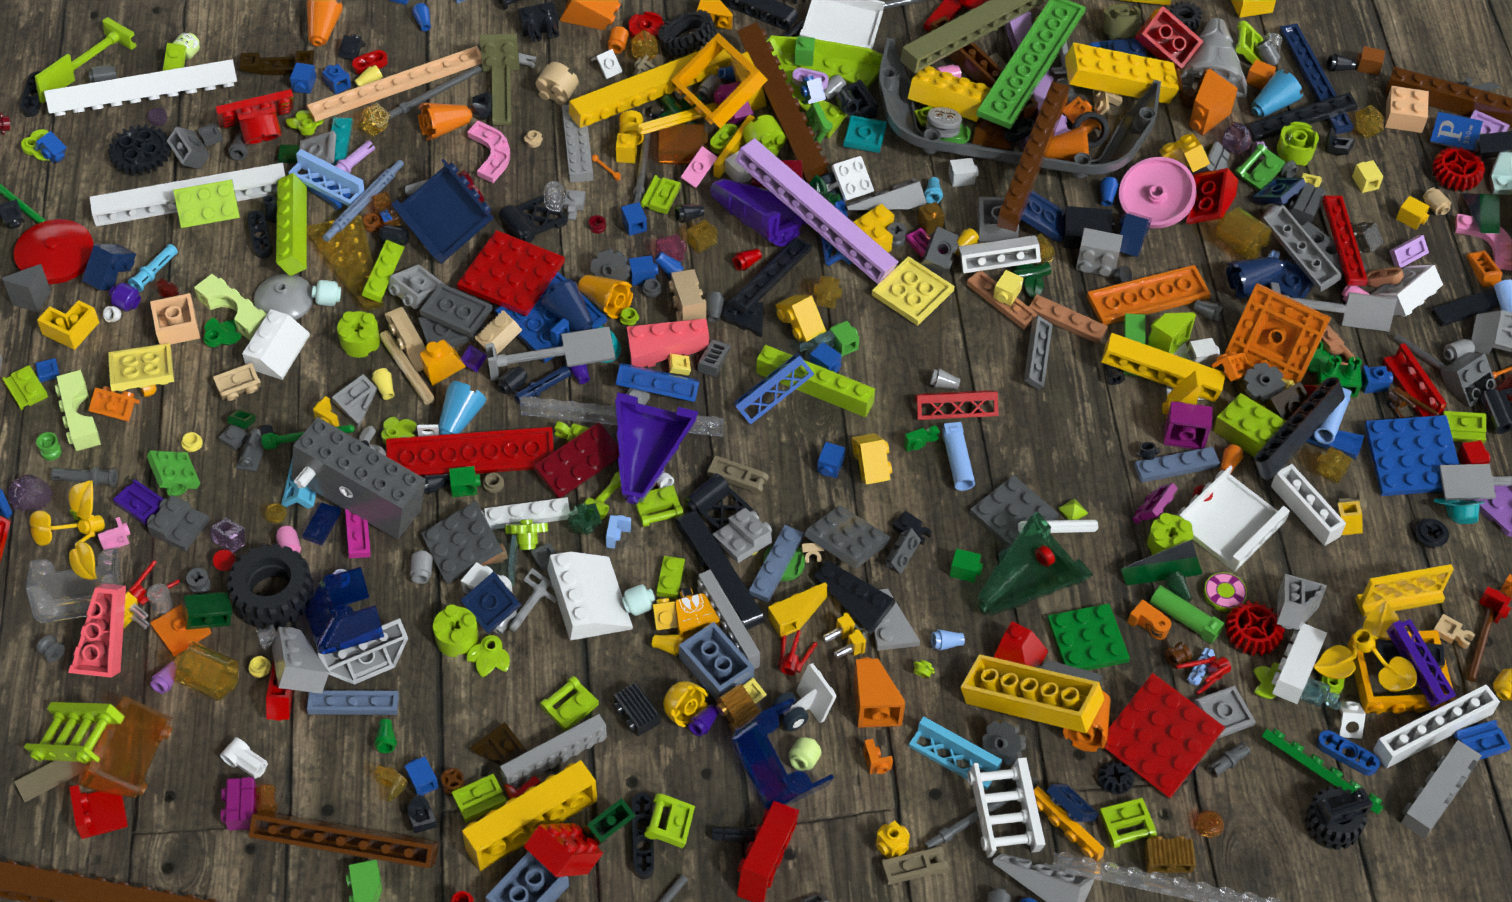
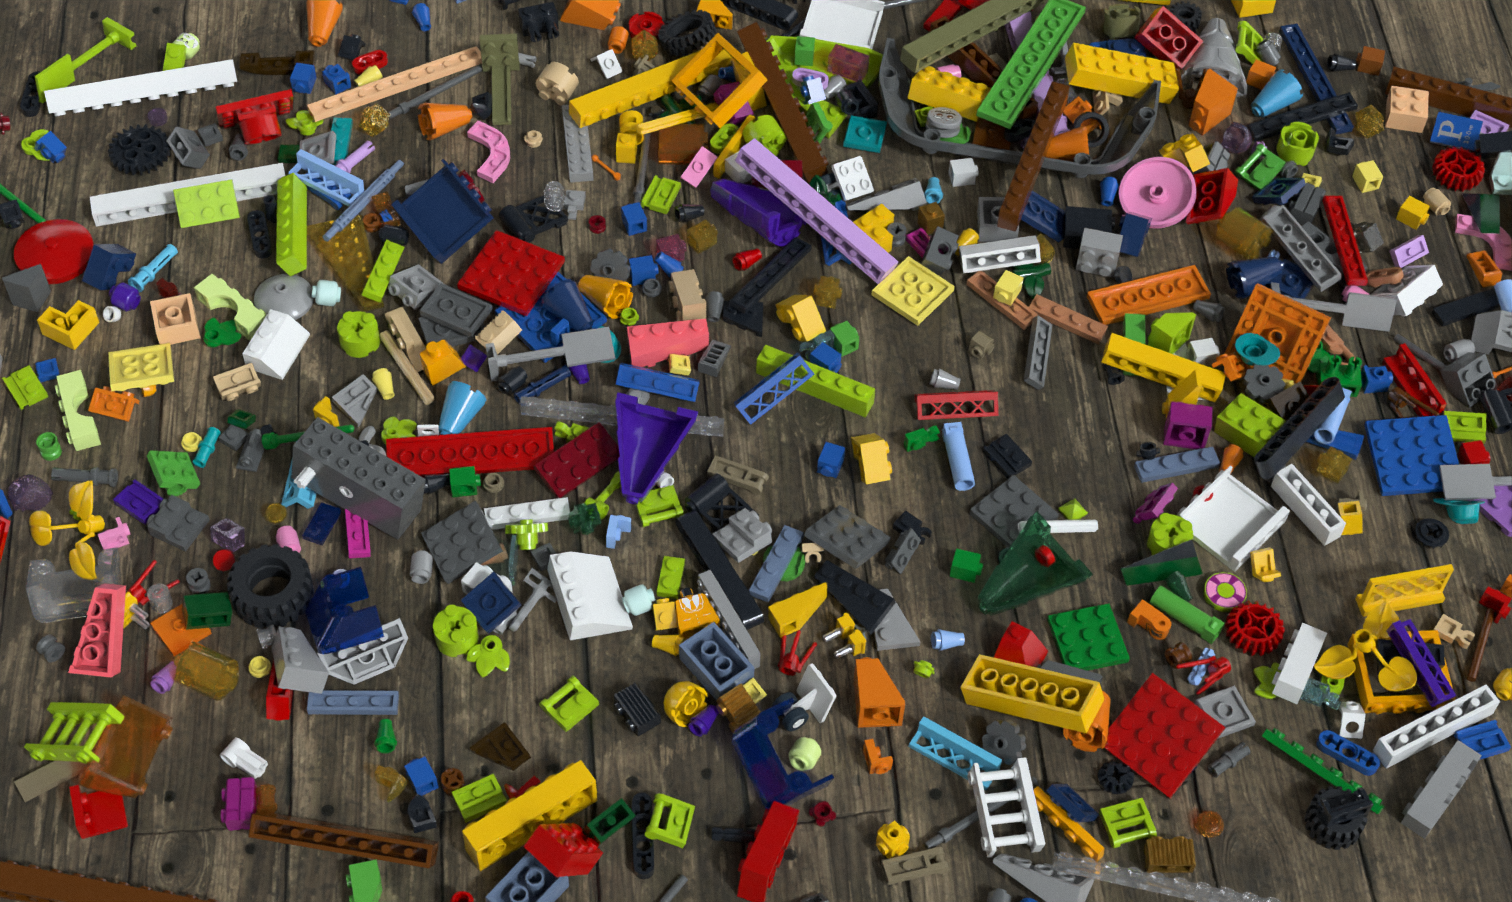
dark grey brick [88,65,117,83] -> none
light grey piece [500,714,607,788] -> none
light grey wedge [1277,574,1327,630] -> none
none -> teal pin [193,427,221,468]
none -> dark red plate [809,801,836,827]
none -> clear pink brick [827,44,869,82]
none -> dark tan plate [968,331,995,359]
none -> black plate [983,434,1032,479]
none -> teal piece [1235,333,1280,366]
none -> yellow bracket [1250,547,1281,582]

